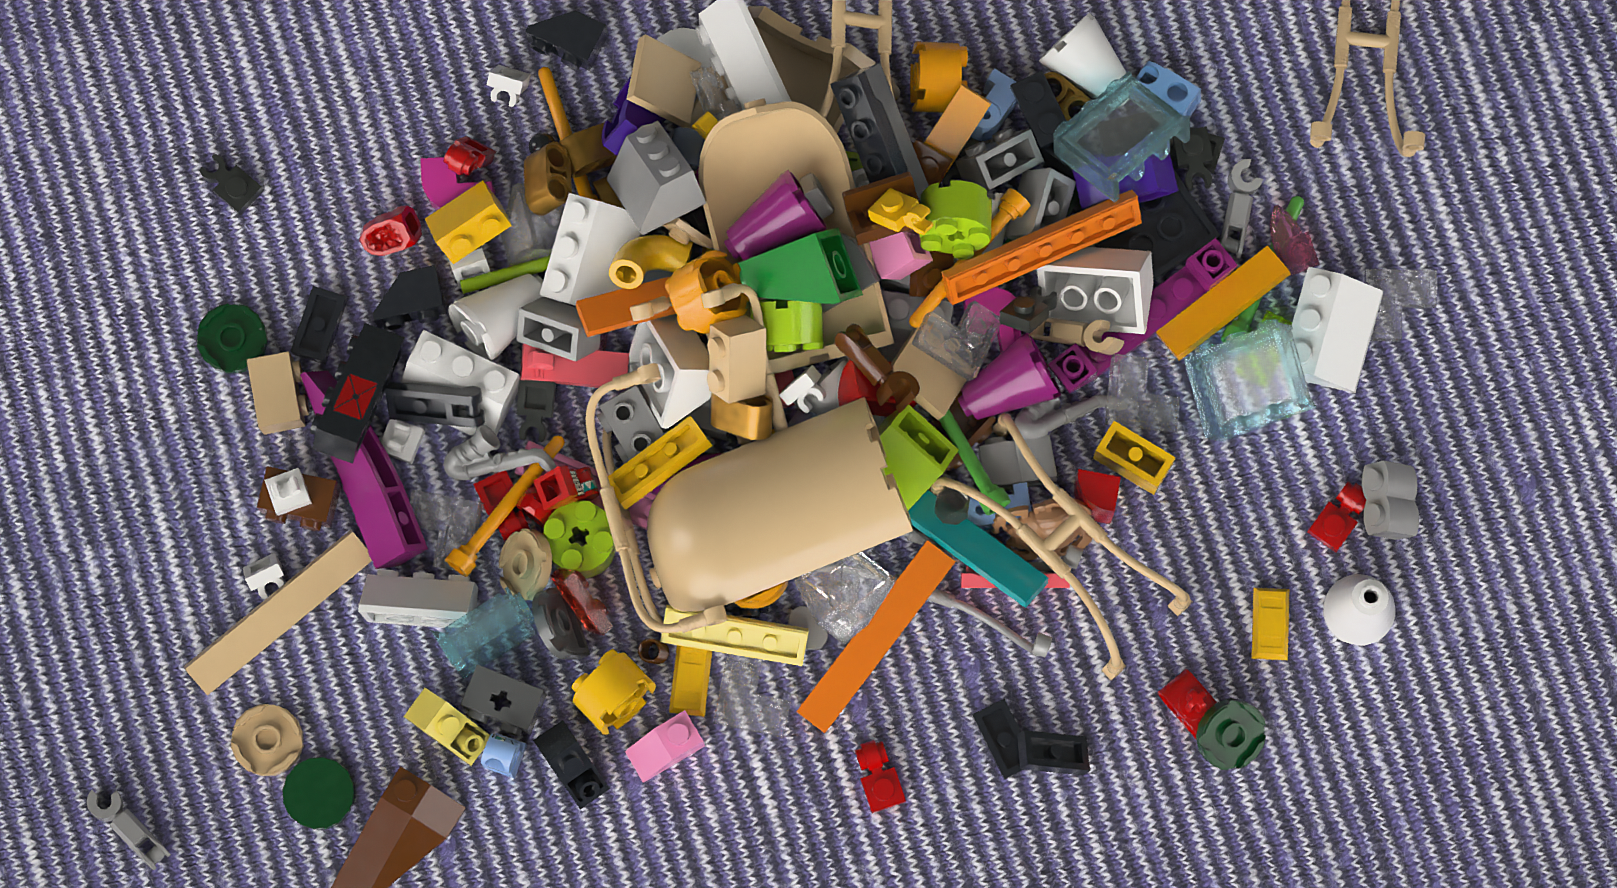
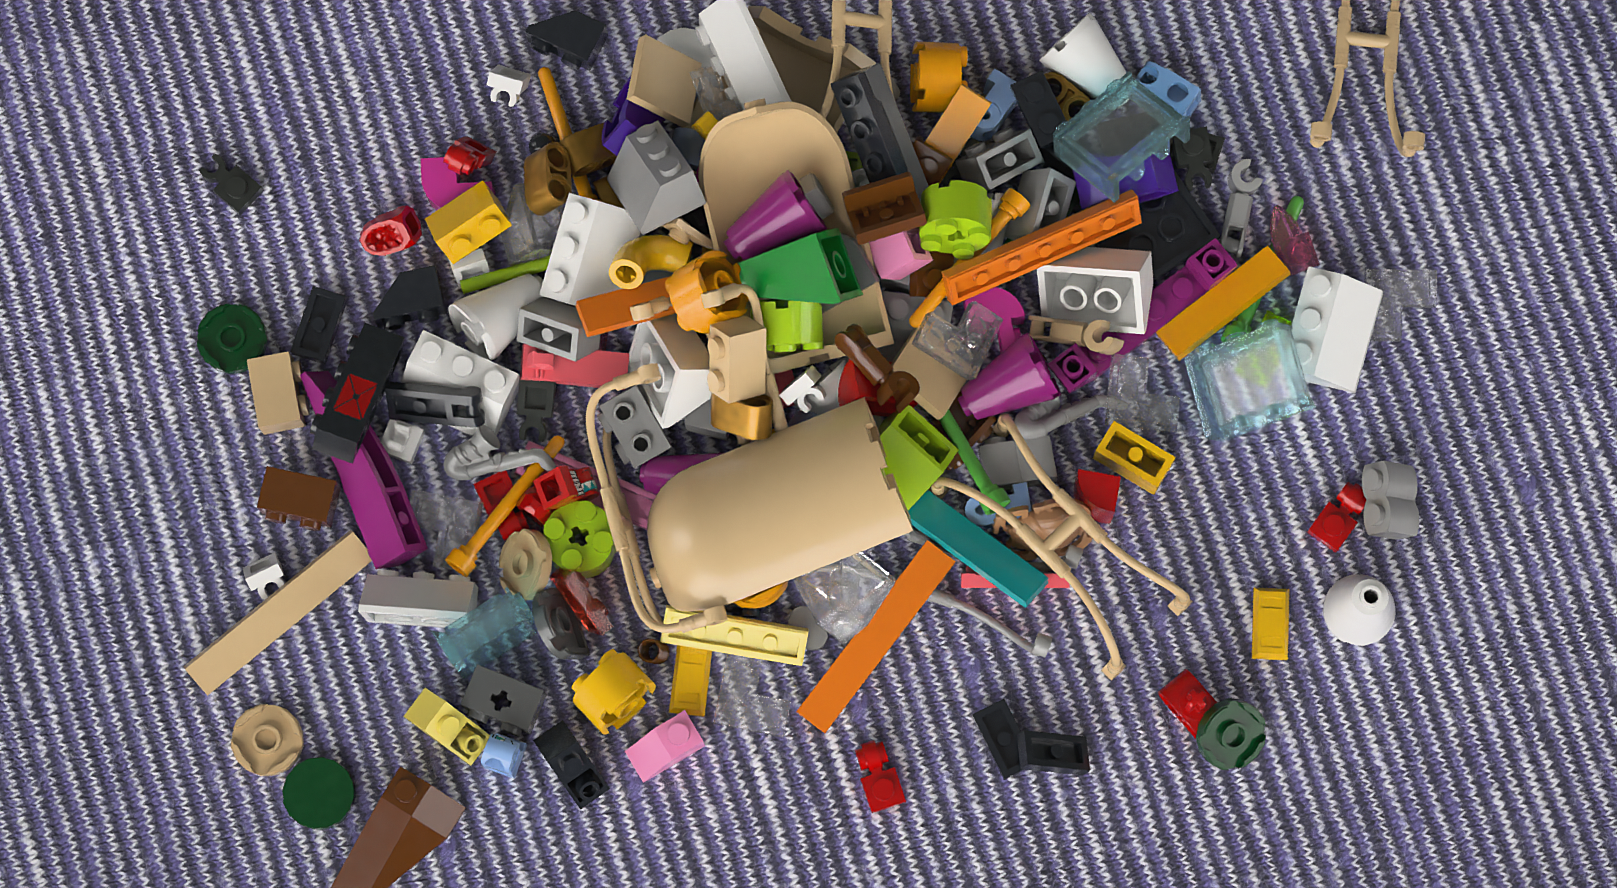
light grey piece [87,790,171,870] -> none
white tile [264,468,312,516] -> none
yellow plate [608,415,713,509] -> none
yellow plate [868,188,934,235] -> none
clear smoke tile [935,488,970,525] -> none
pearl dark grey plate [1000,286,1057,334] -> none

